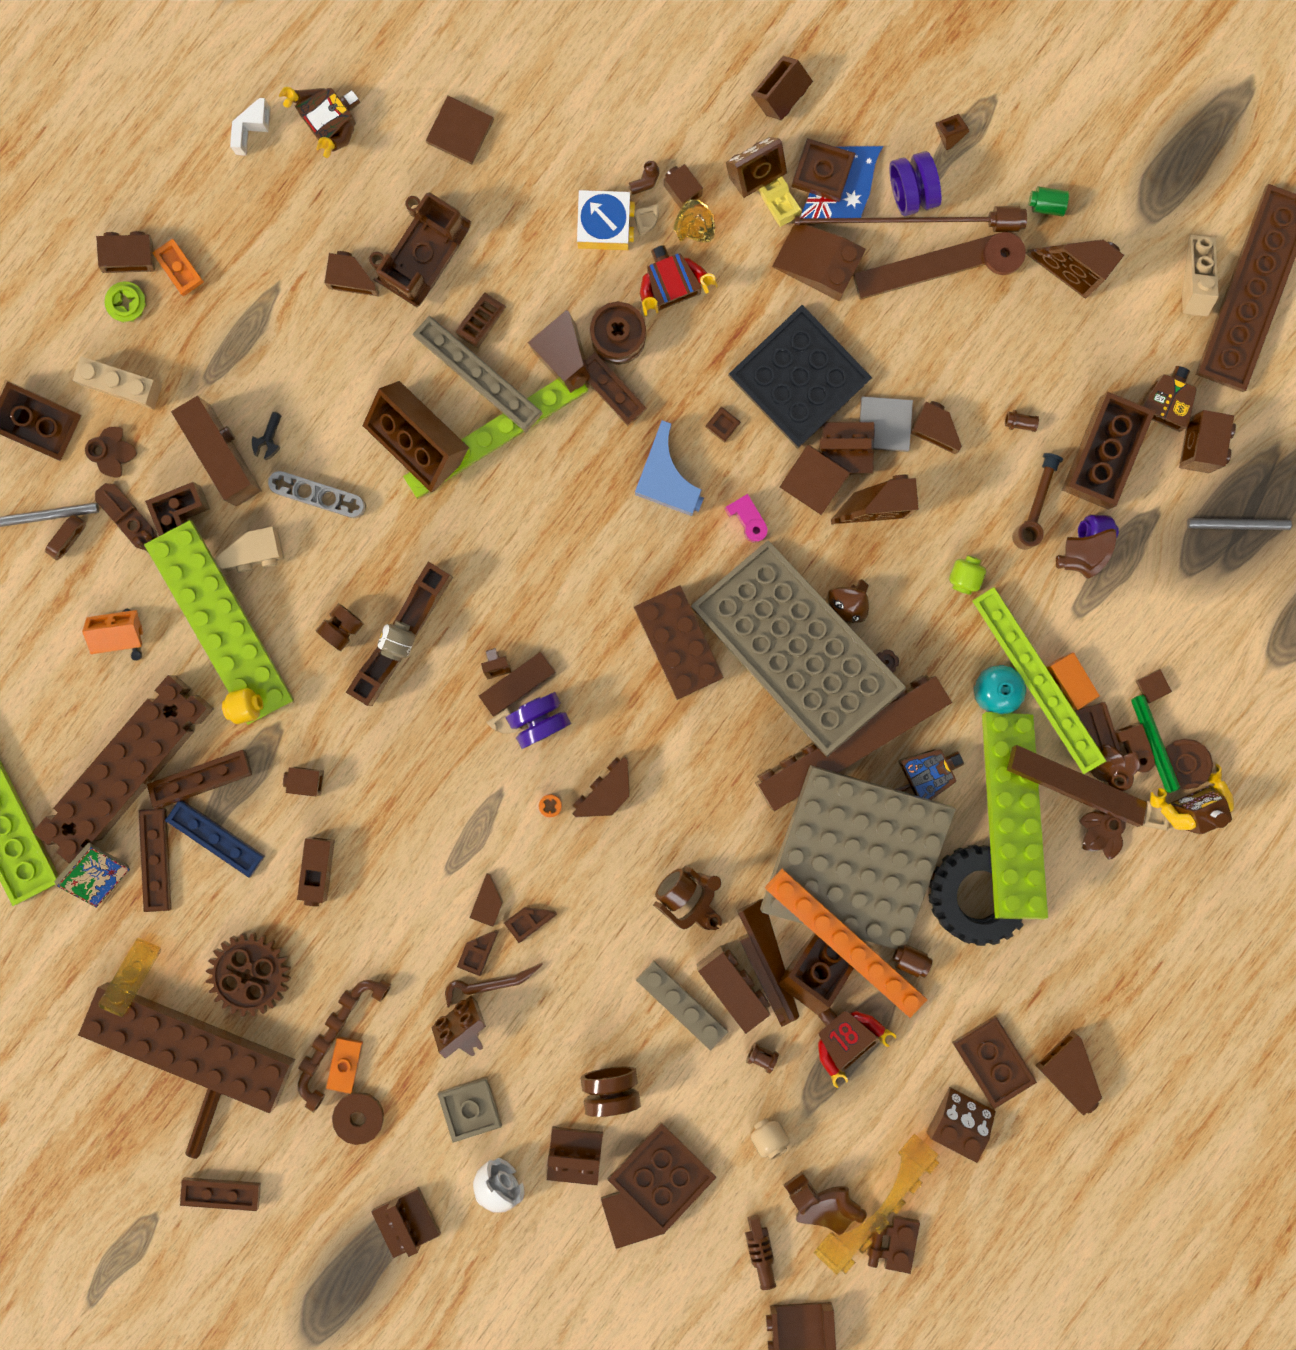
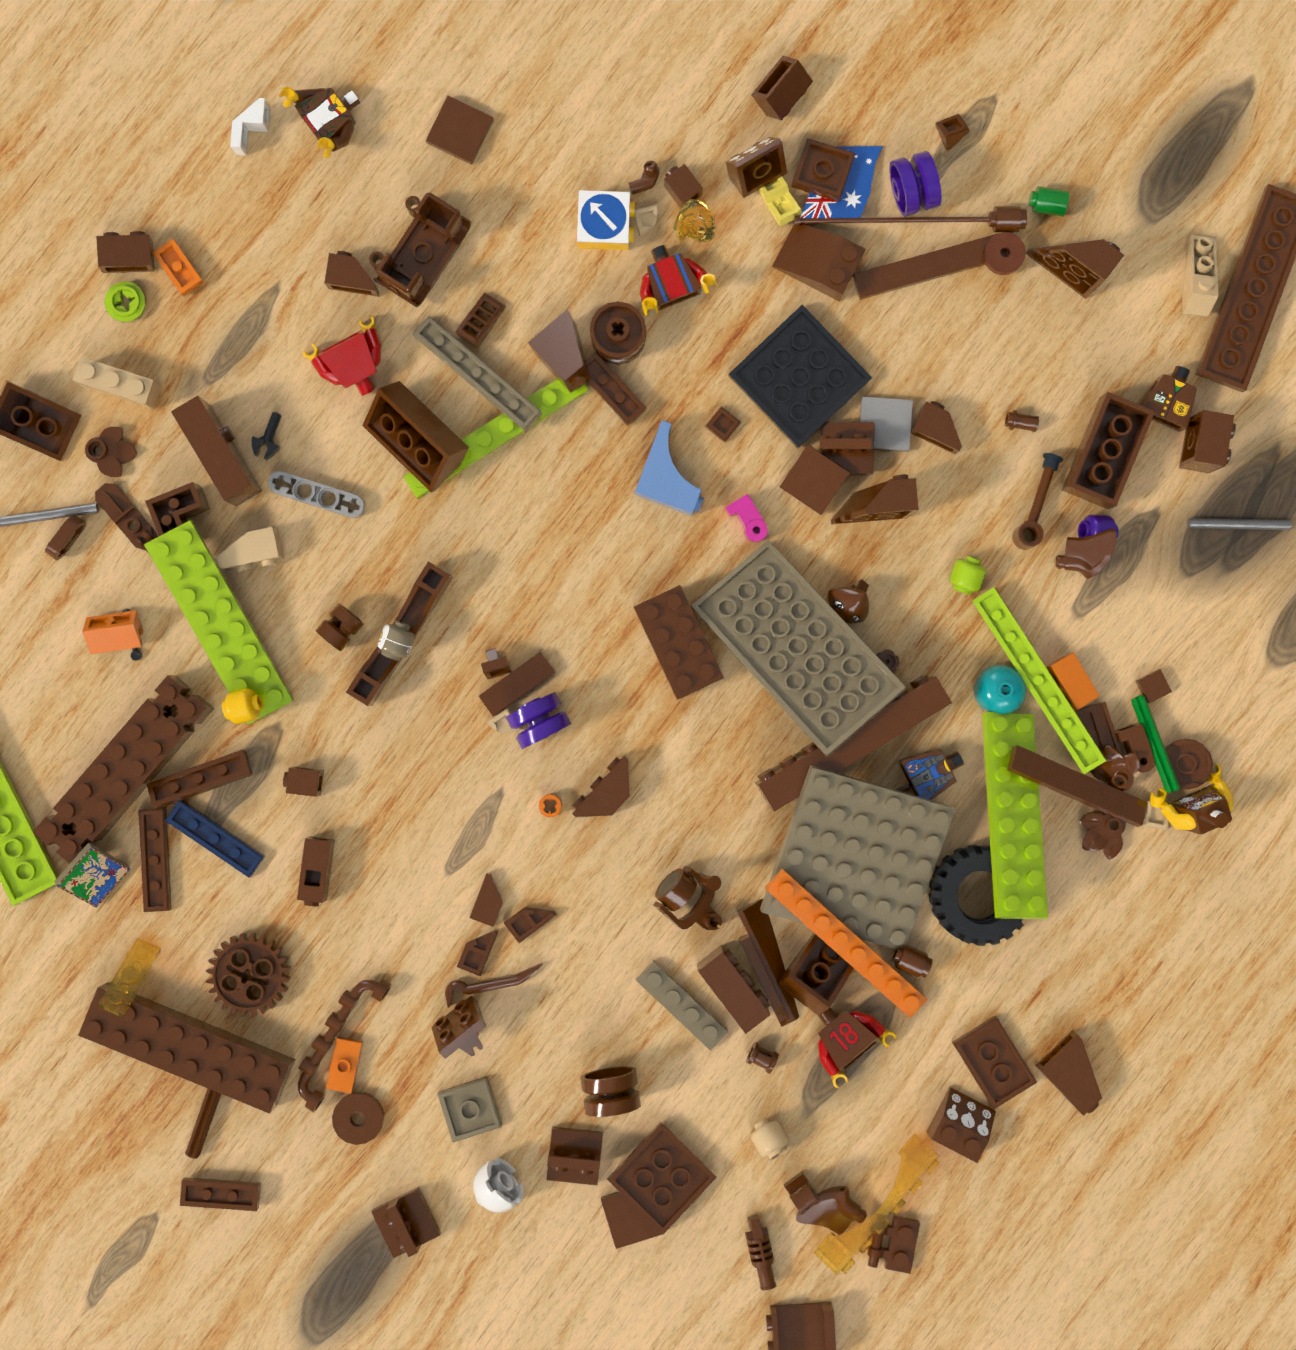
none -> red torso [303,316,382,396]

